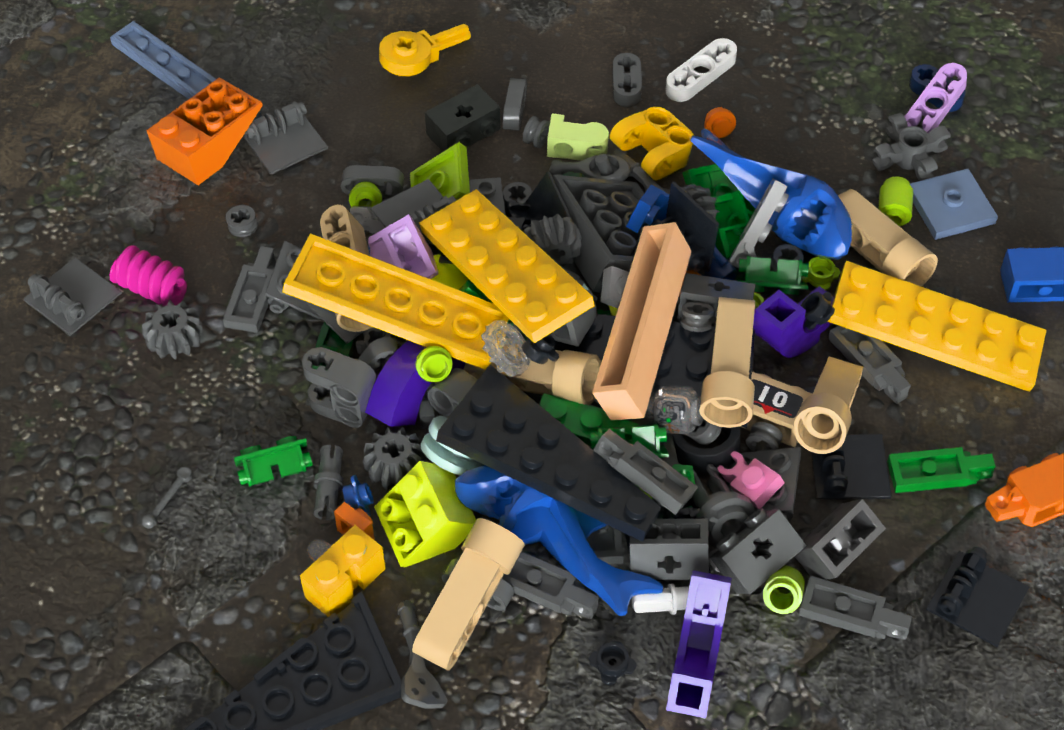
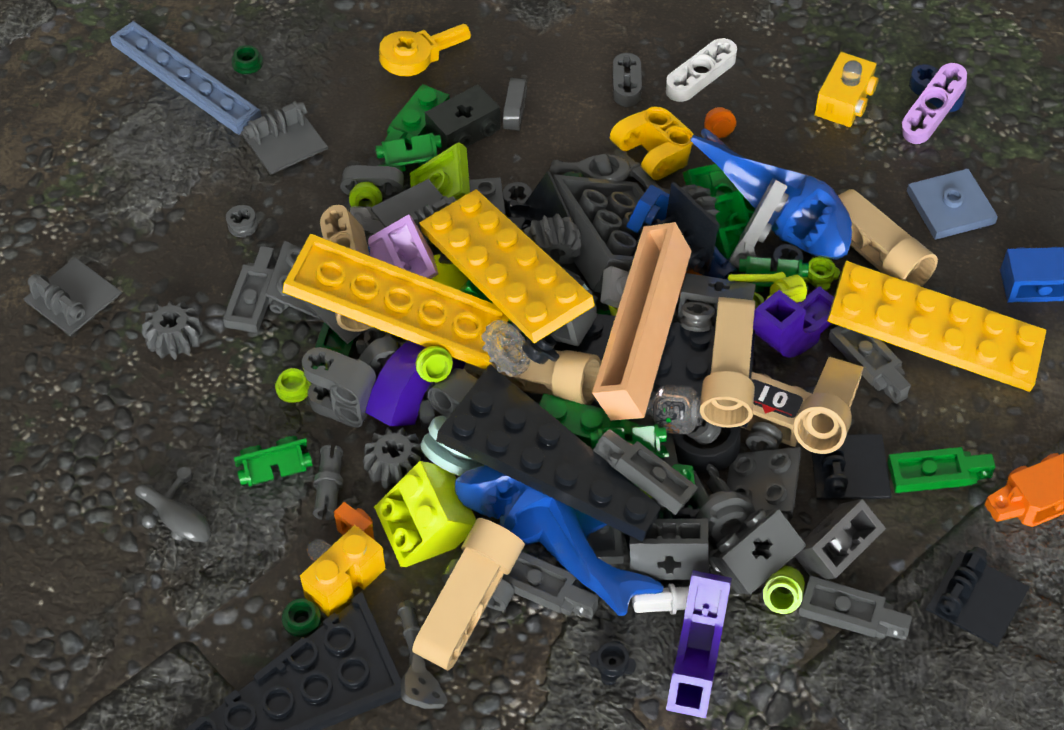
dark pink piece [109,245,187,306] -> none
orange slope [146,77,263,186] -> none
blue plate [343,475,374,516] -> none
dark grey bush [523,116,550,148] -> none
yellowish green leg [547,113,609,160] -> none
bright pink plate [717,451,785,509] -> none
black plate [801,292,835,330] -> none
dark grey pin [872,113,951,181] -> none
lime brick [878,177,913,226] -> none
none -> dark grey piece [135,483,211,542]
none -> dark green plate [231,45,263,74]
none -> lime plate [275,368,311,403]
none -> dark green plate [282,598,321,637]
none -> green hinge [375,132,442,172]
none -> green hinge [385,84,450,146]
none -> neon yellow plant [728,272,807,303]
none -> yellow piece [814,52,879,128]

